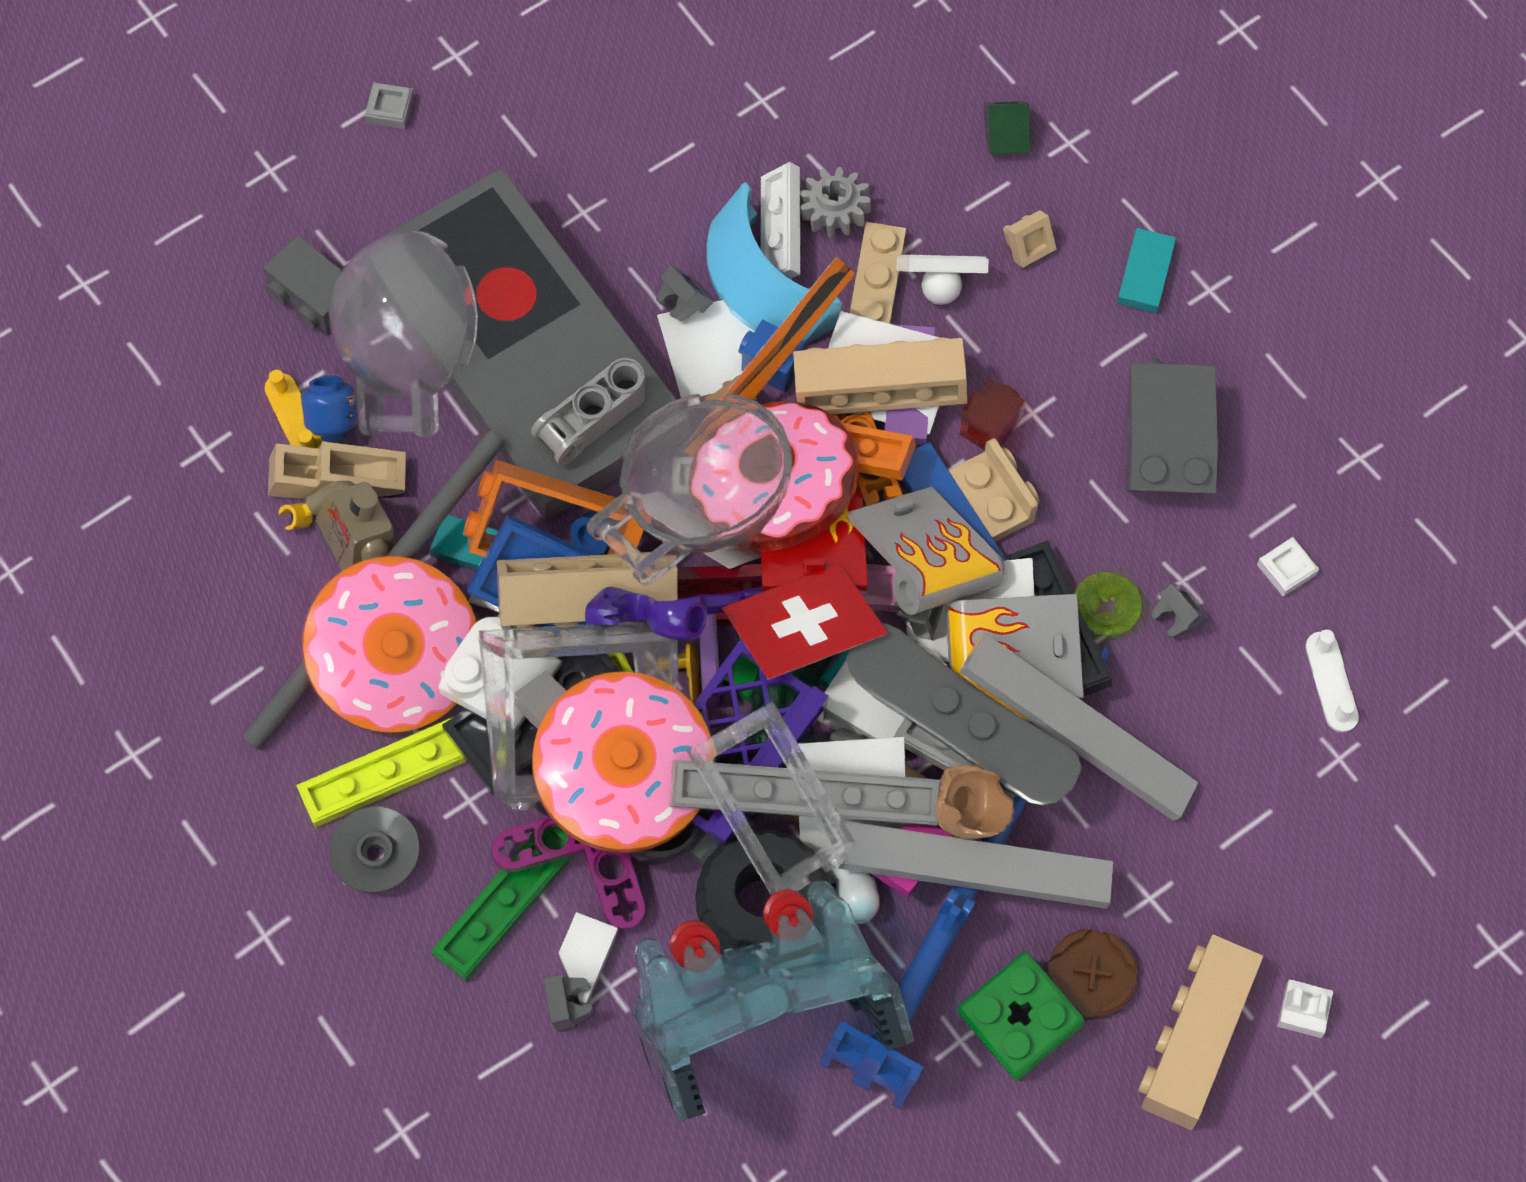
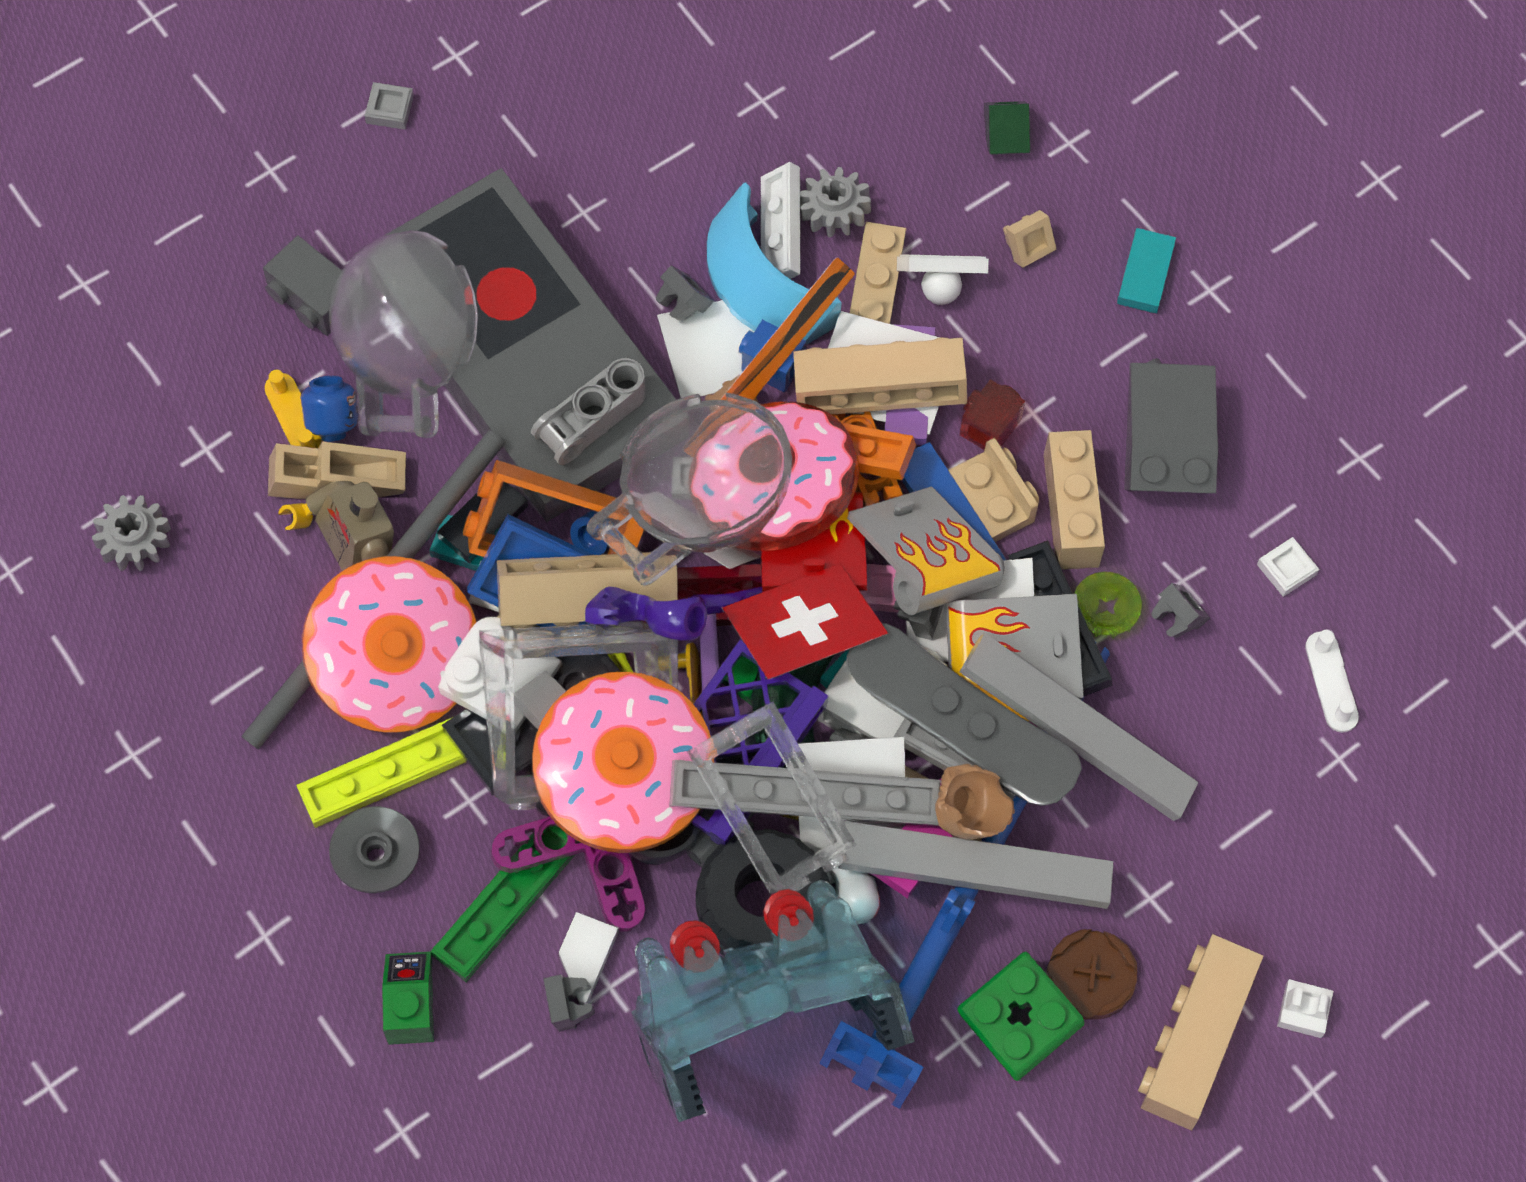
none -> light grey gear [92,495,171,571]
none -> green slope [382,951,434,1045]
none -> black tile [437,482,528,564]
none -> tan brick [1044,430,1105,570]

